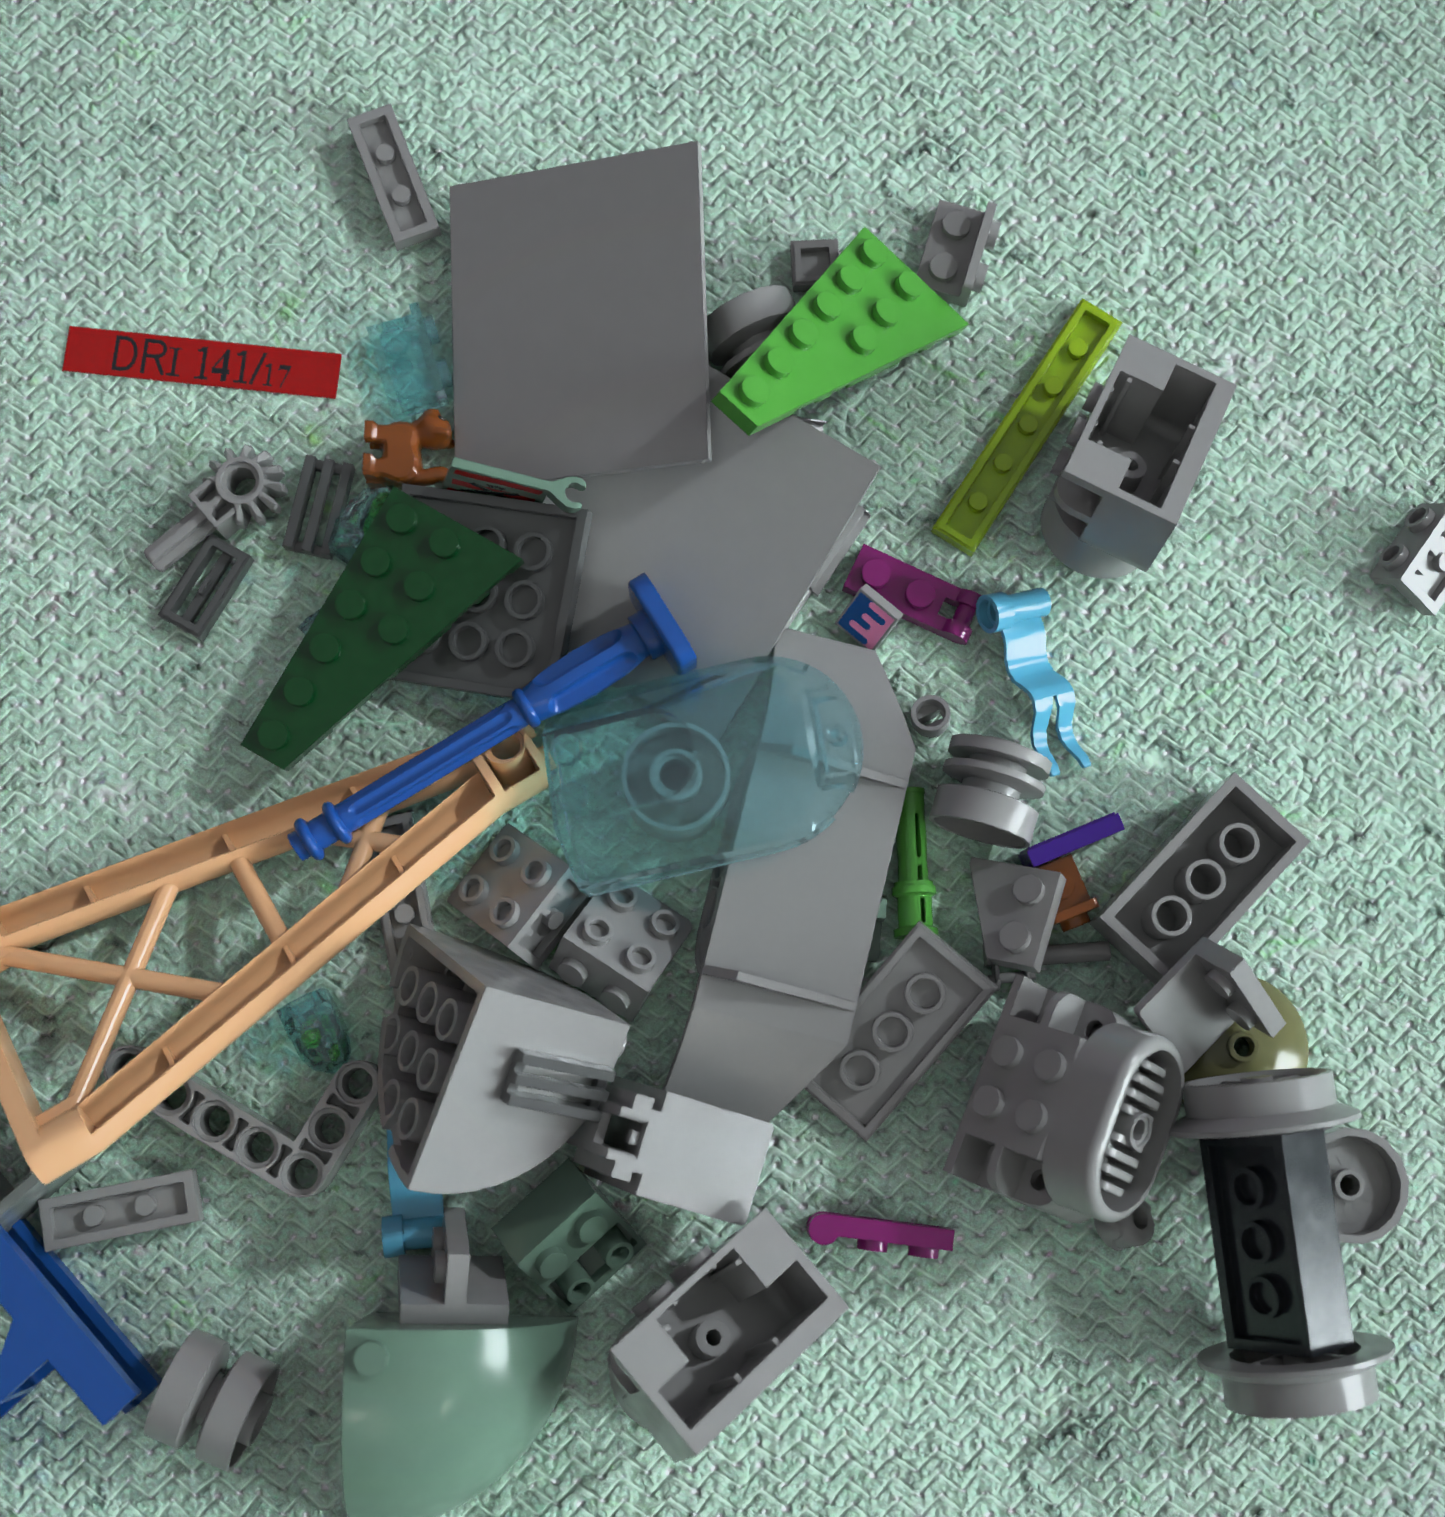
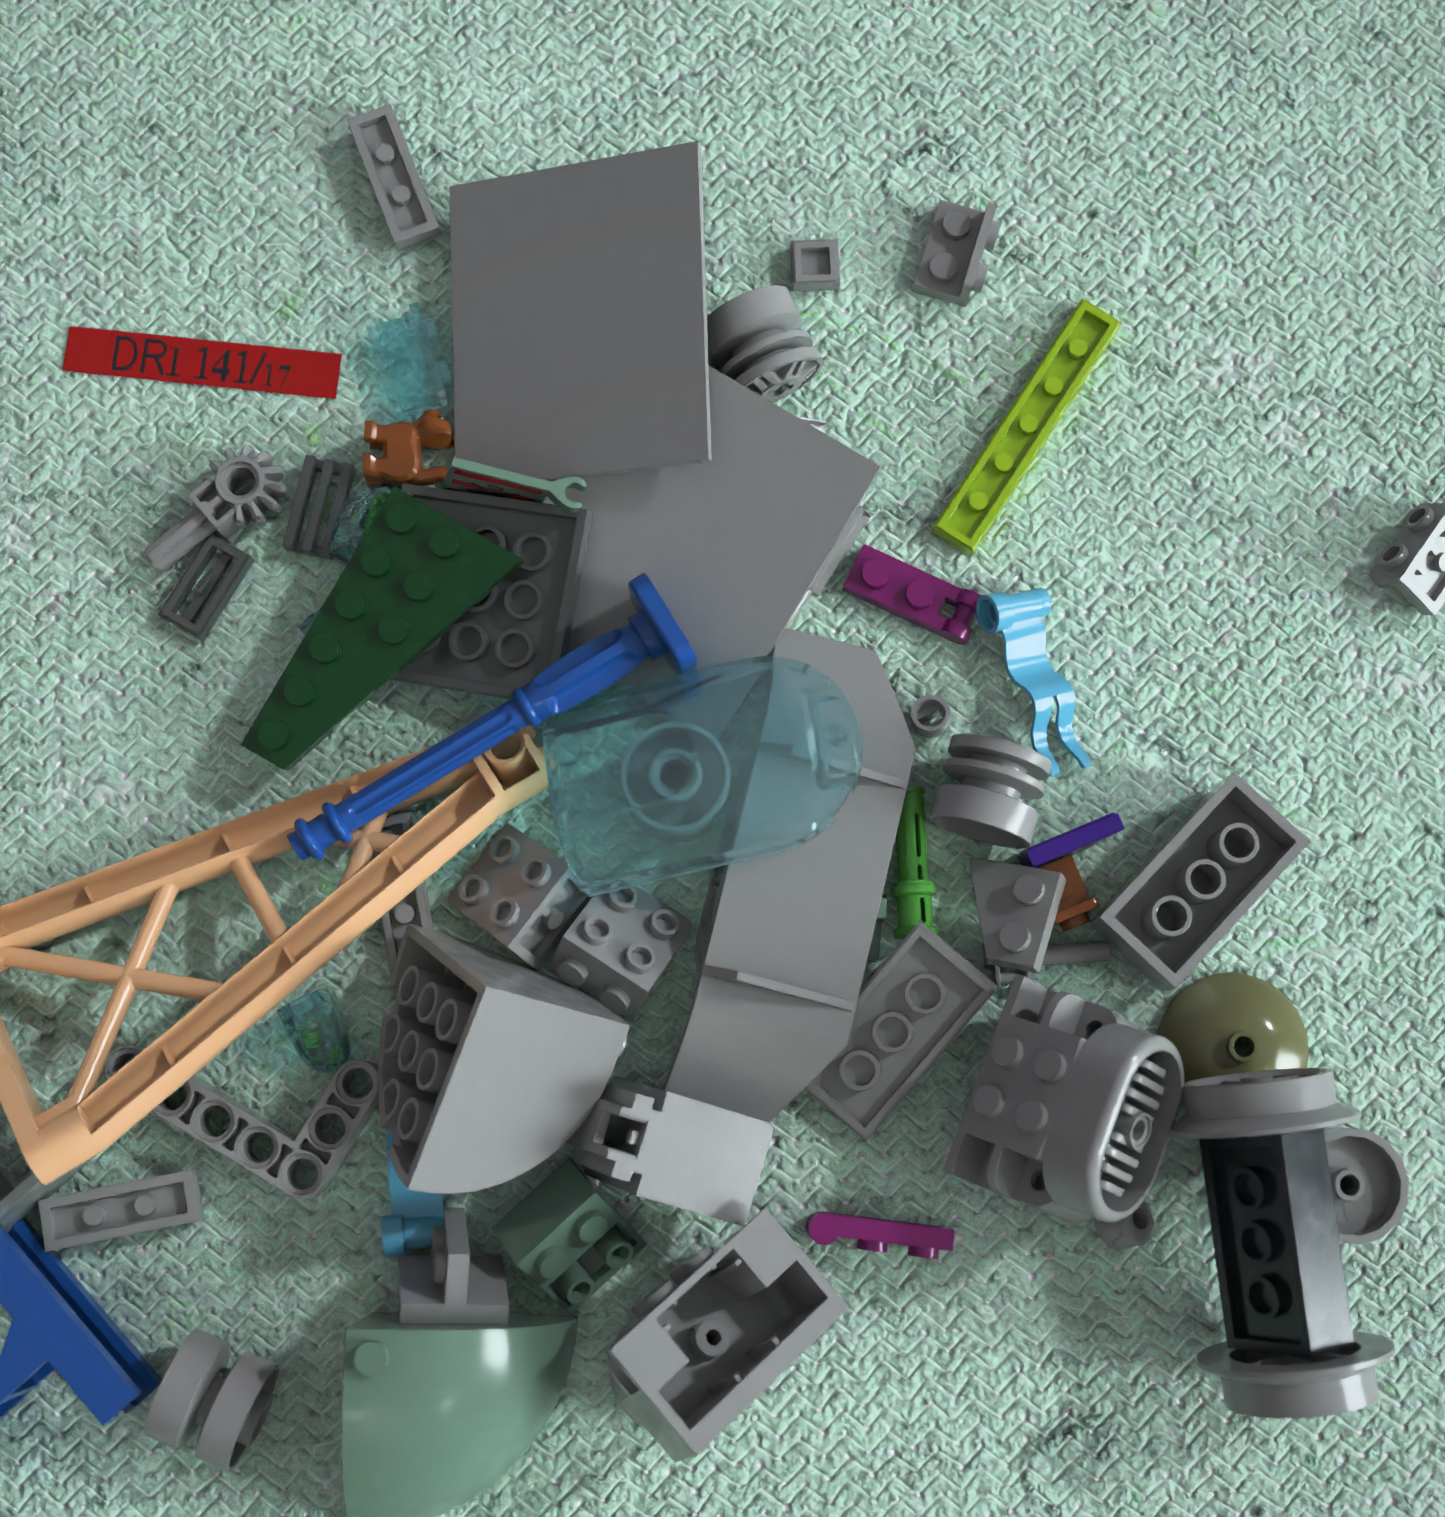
dark grey tile [500,1048,616,1122] -> none
bright green wing [711,227,969,436] -> none
tile [835,583,904,651] -> none
light grey brick [1041,335,1237,579] -> none
light grey bracket [1134,936,1287,1073] -> none

